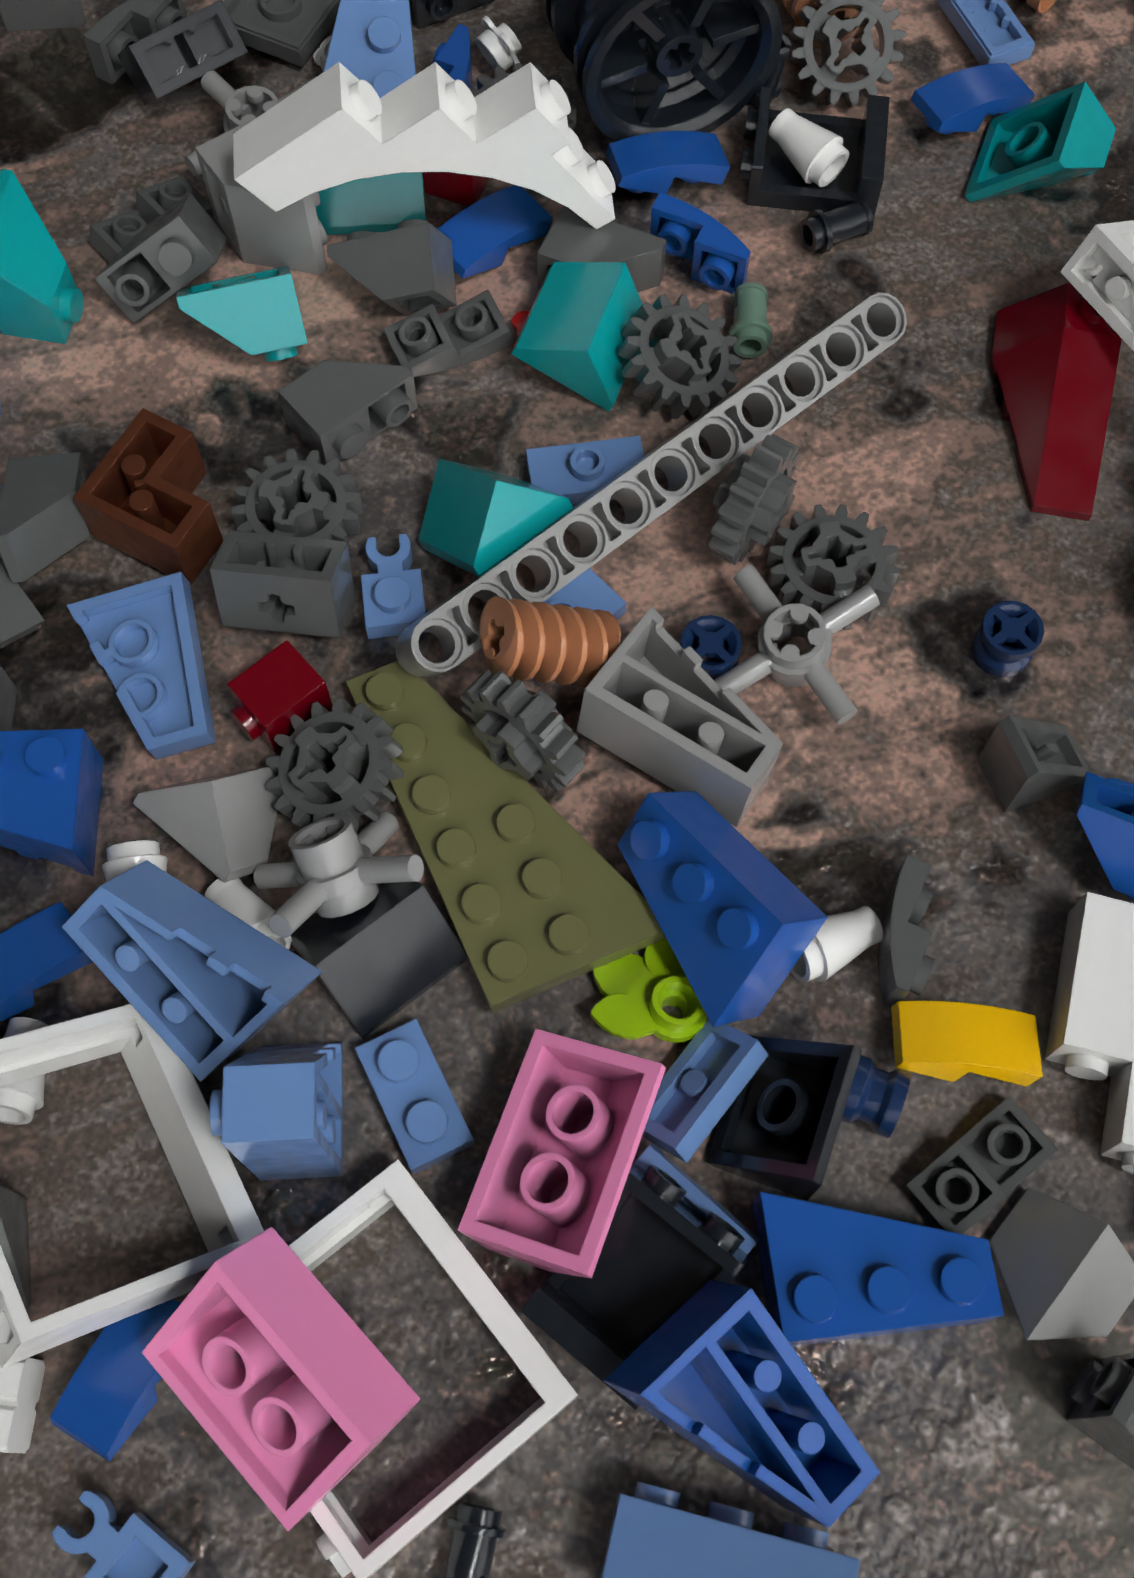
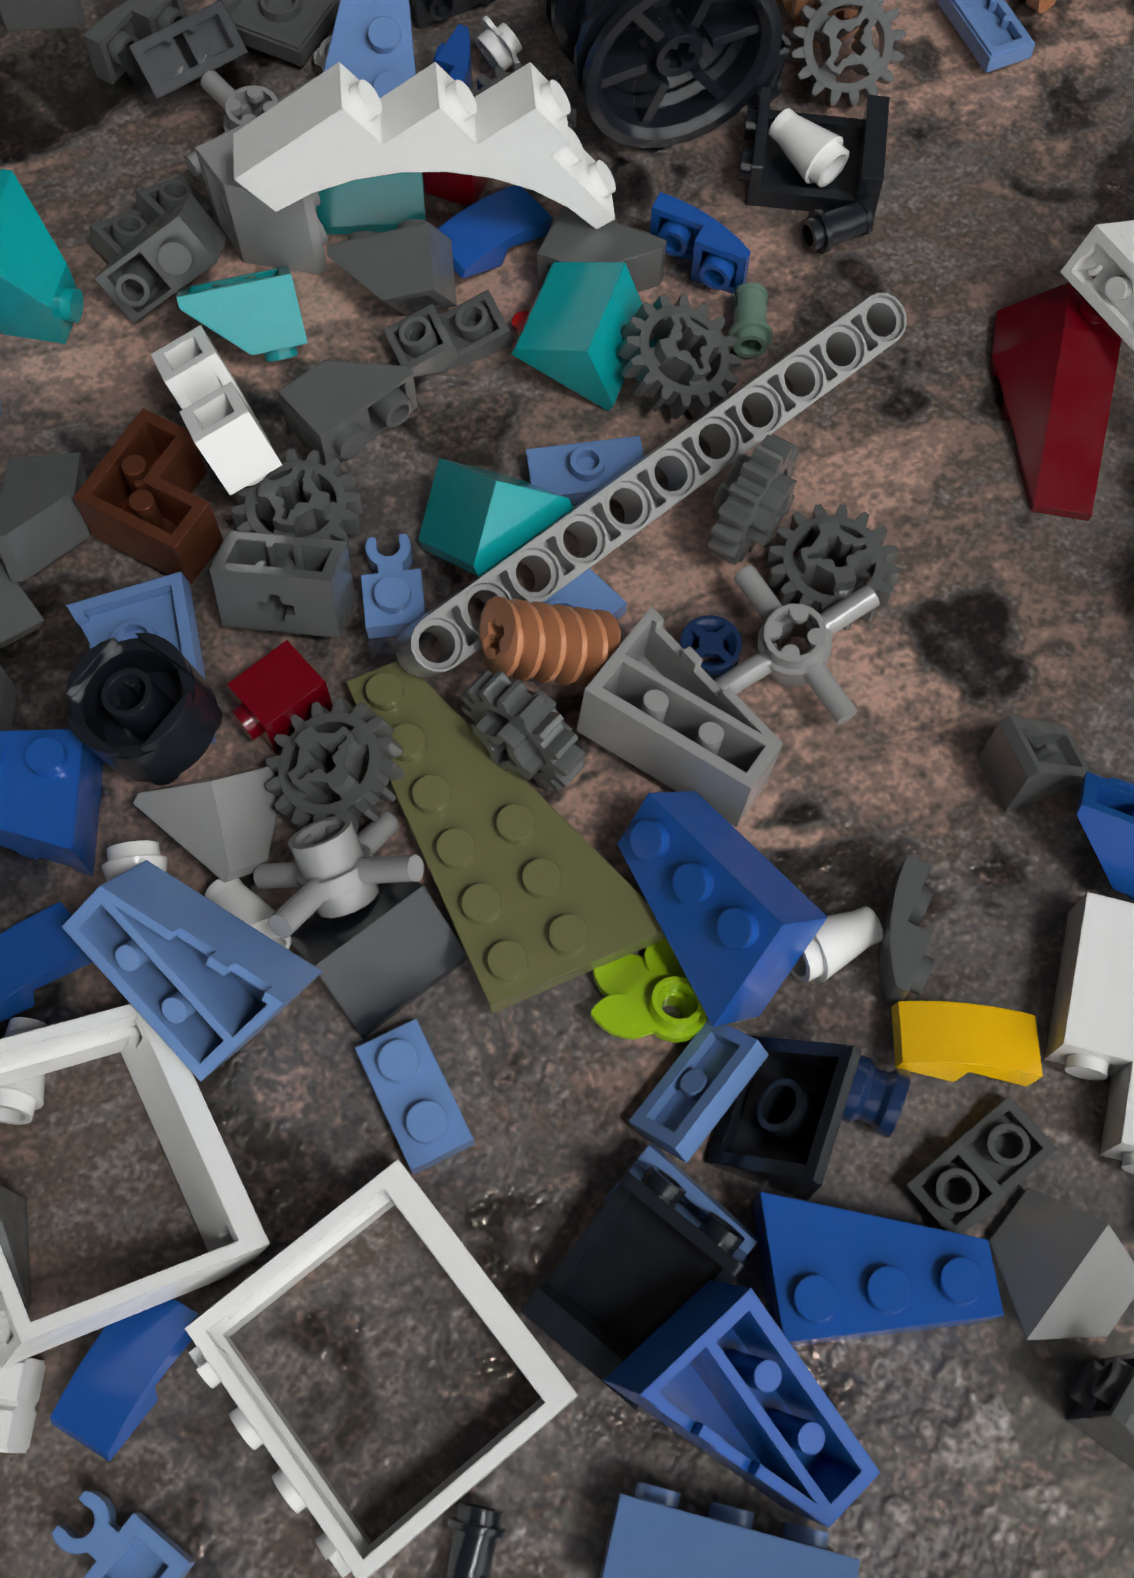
bright pink slope [141,1227,421,1531] -> none
medium blue wedge [210,1042,343,1181] -> none
bright pink slope [458,1029,666,1278] -> none
blue slope [605,131,730,194] -> none
blue slope [910,63,1035,135] -> none
teal slope [965,81,1116,202] -> none
dark blue wheel [971,601,1044,677] -> none
none -> black brick [66,633,223,785]
none -> white arch [151,325,282,496]

